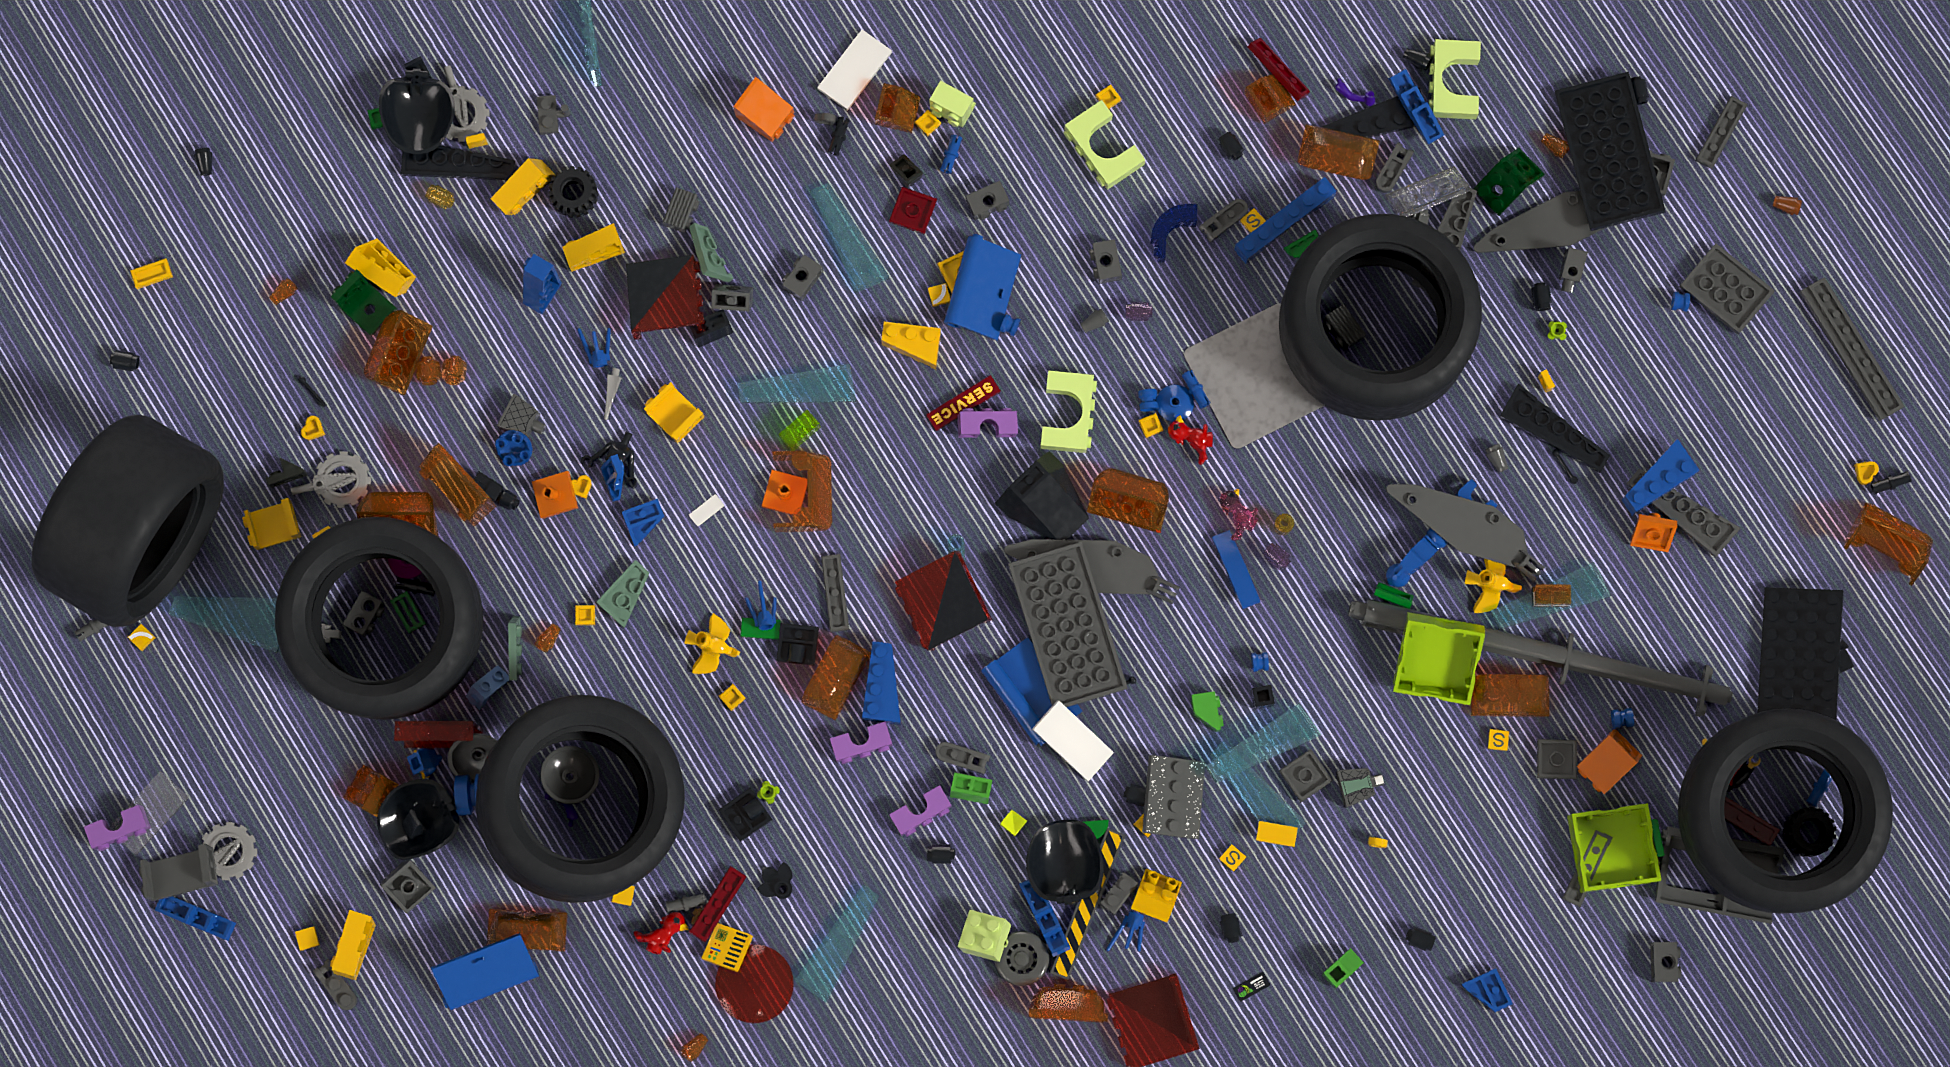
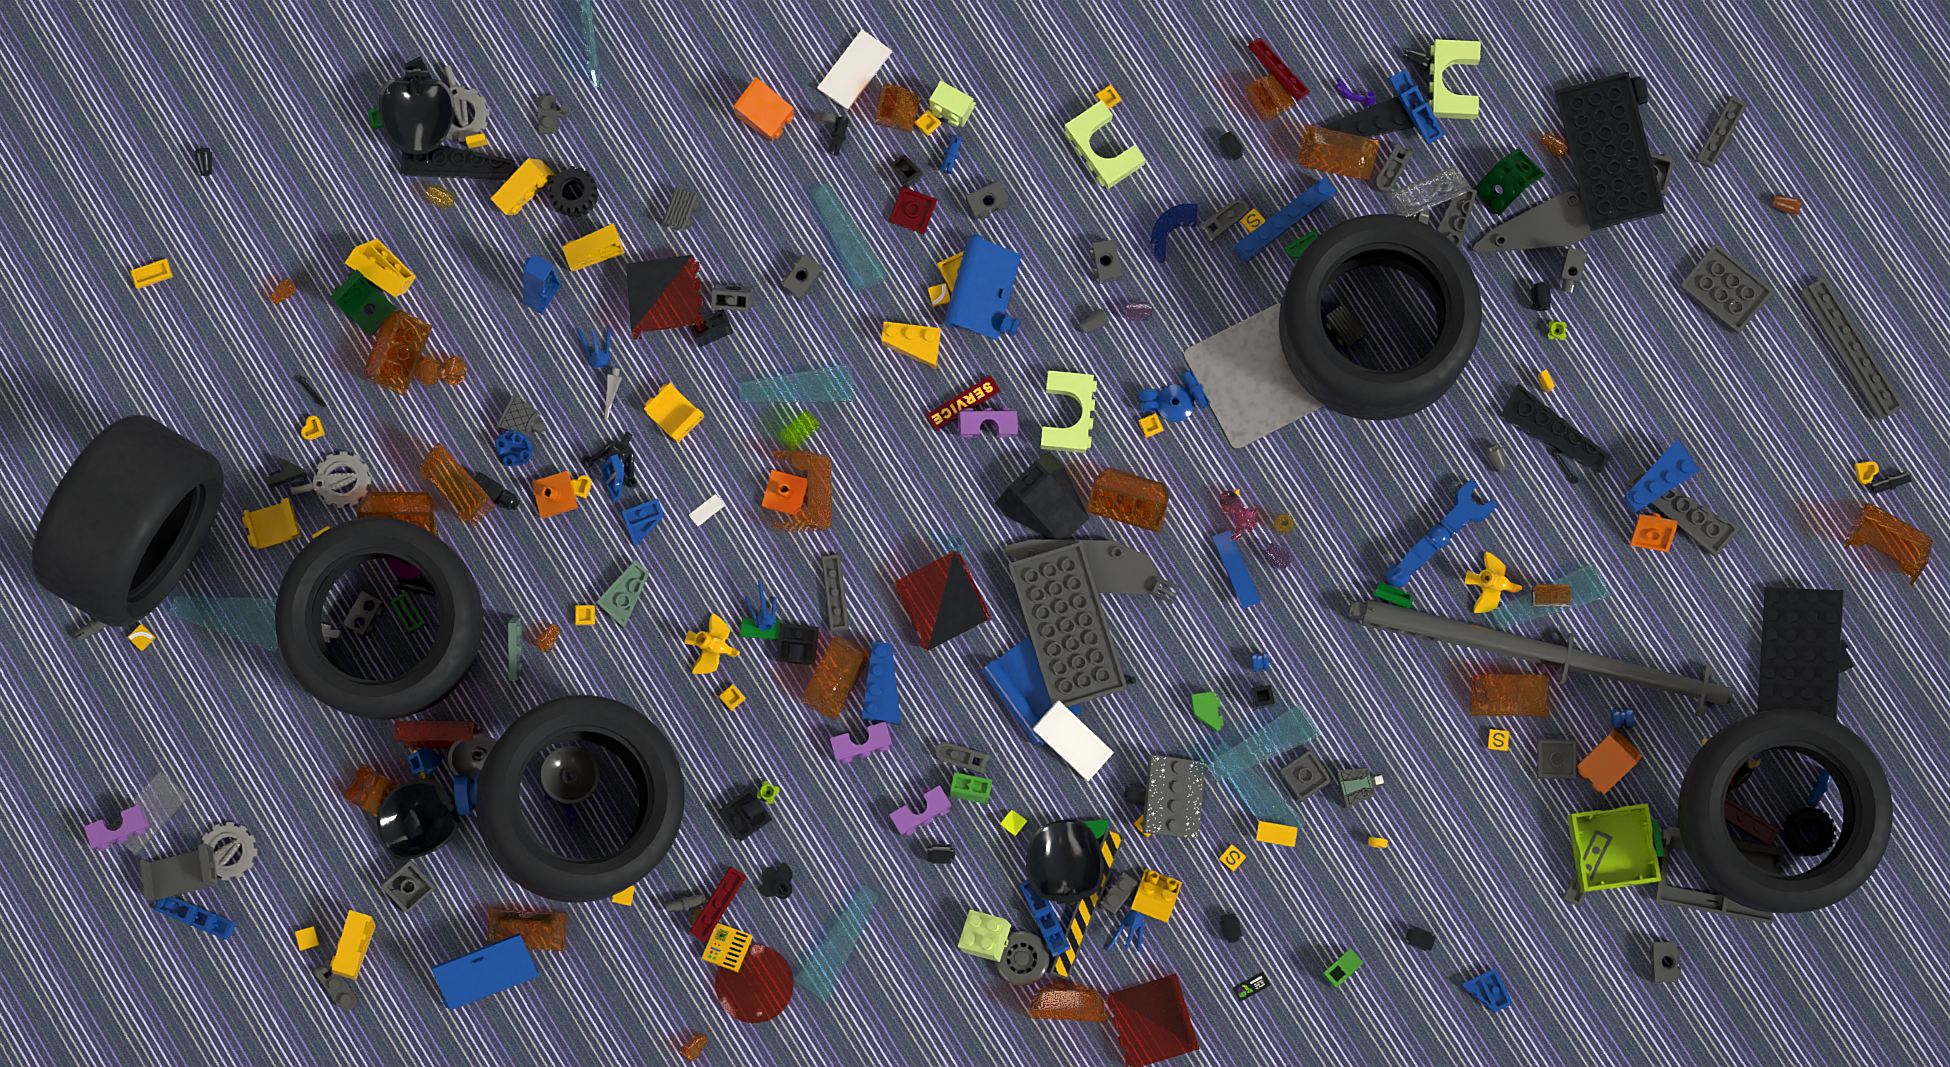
black brick [110,350,140,372] -> none
medium blue bracket [466,665,509,710] -> none
red animal [633,912,689,955] -> none
sand green wing [689,223,734,283] -> none
red animal [1168,415,1213,465] -> none
dark grey wing [1386,484,1545,582] -> none
lime tile [1393,612,1485,705] -> none
blue wheel [1671,291,1690,312] -> none

